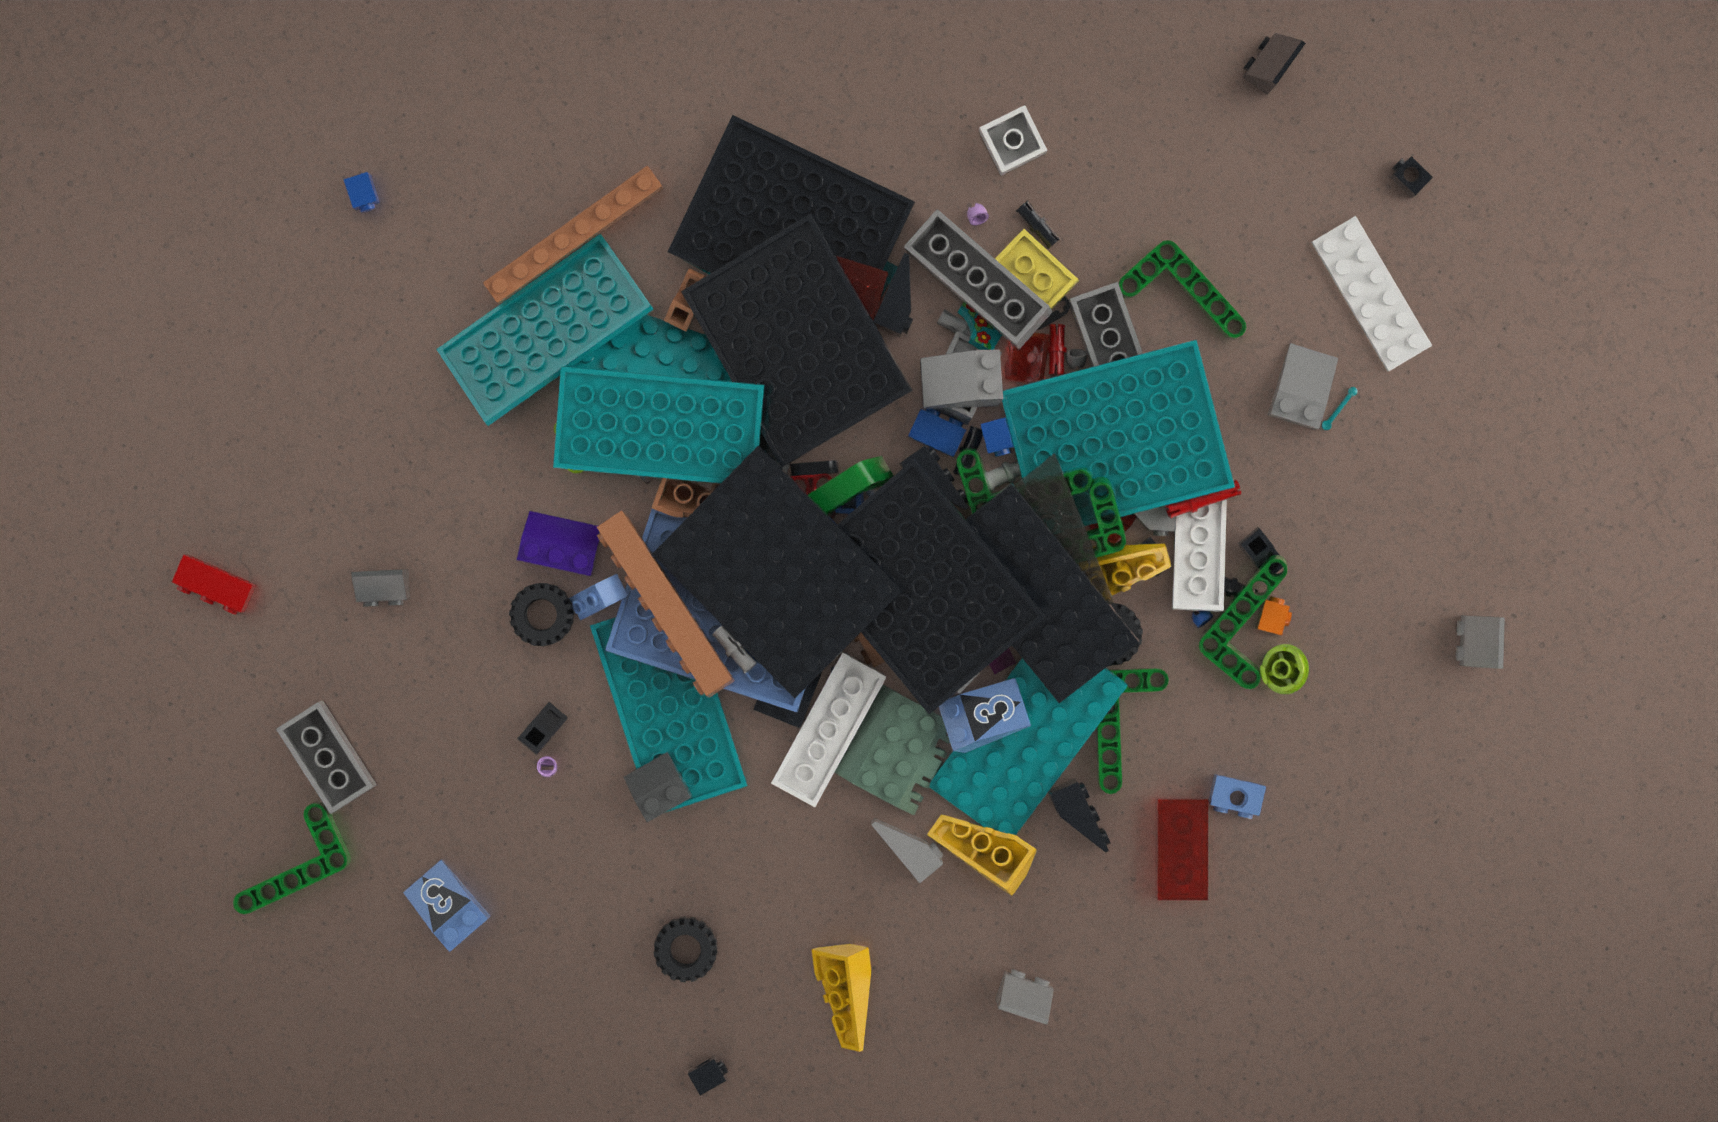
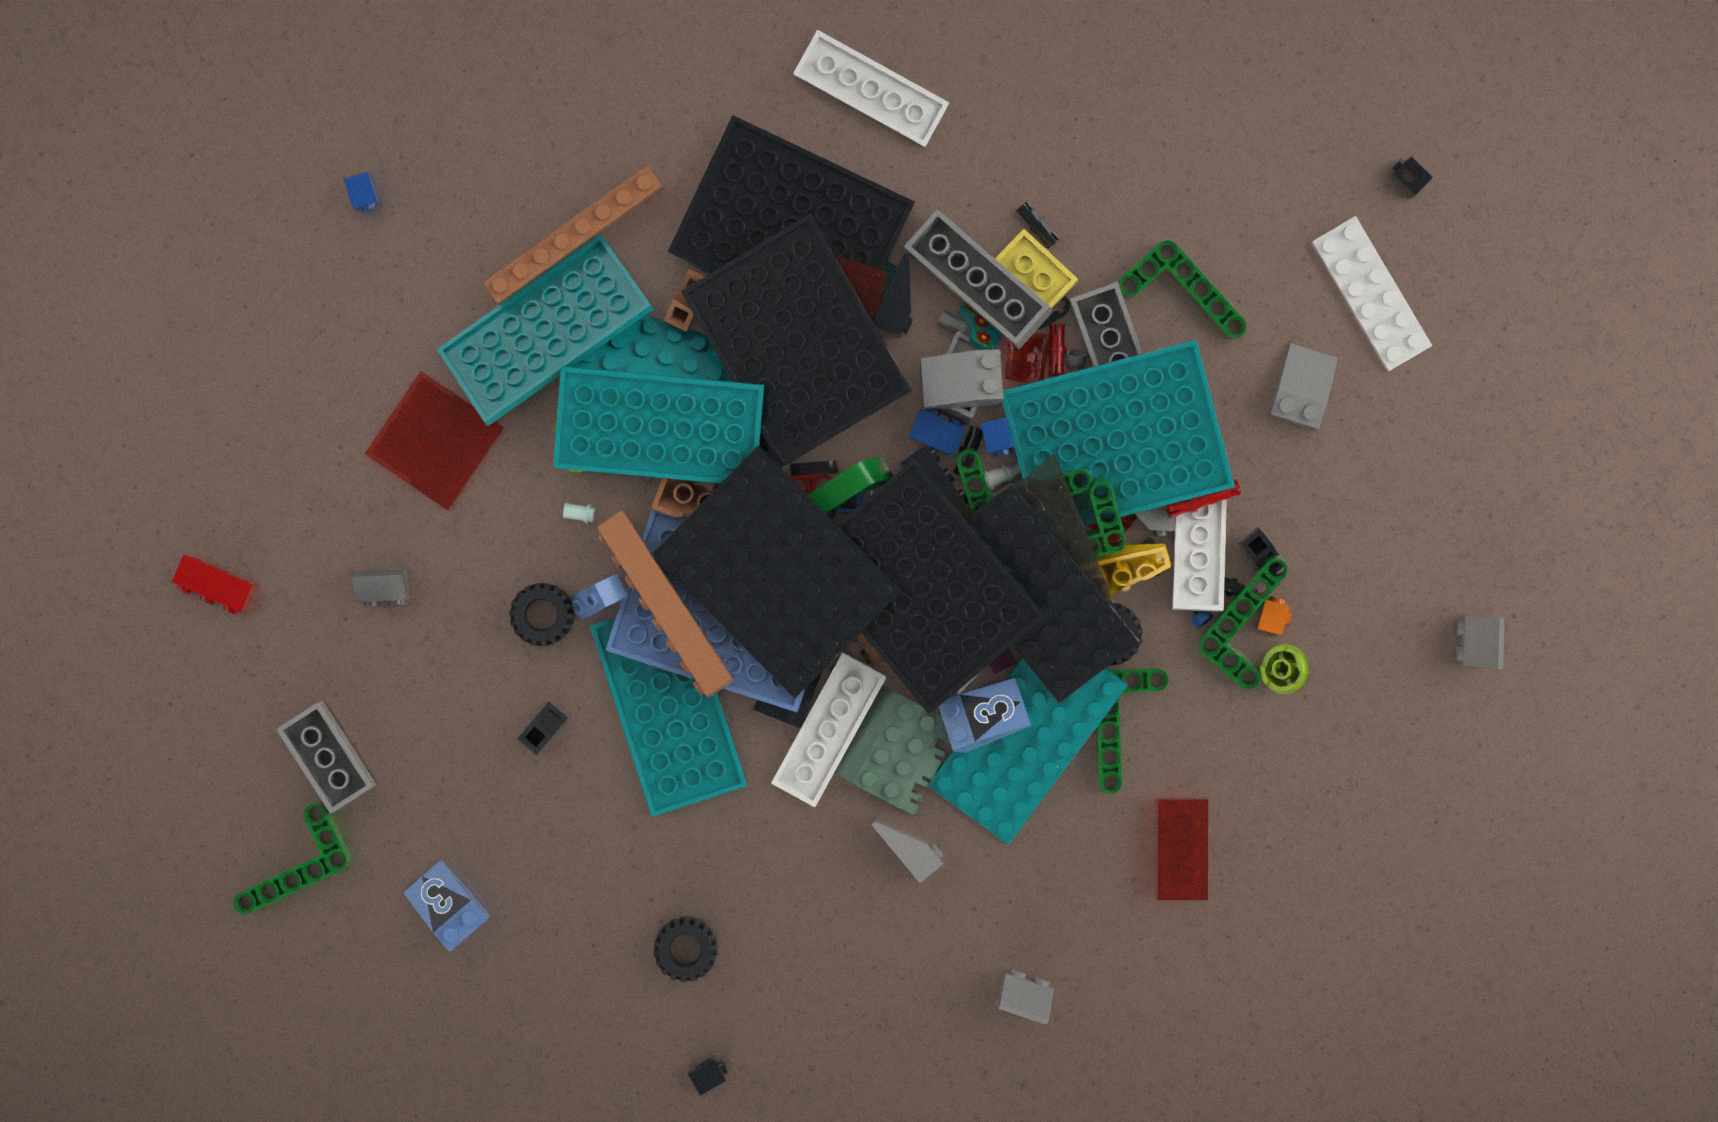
dark purple slope [517,511,600,576] -> none
lavender hinge [537,756,557,777] -> none
dark grey slope [624,752,692,822] -> none
light grey pin [712,625,757,674] -> none
yellow wedge [811,944,871,1052] -> none
yellow wedge [927,814,1037,896] -> none
lavender hinge [967,203,989,226] -> none
white brick [979,105,1047,176] -> none
black slope [1048,778,1111,853] -> none
medium blue brick [1208,774,1266,819] -> none
black slope [1243,33,1306,95] -> none
teal hinge [1321,387,1358,430] -> none
none -> clear red plate [365,371,505,511]
none -> light aqua pin [563,503,596,524]
none -> white plate [793,30,949,148]

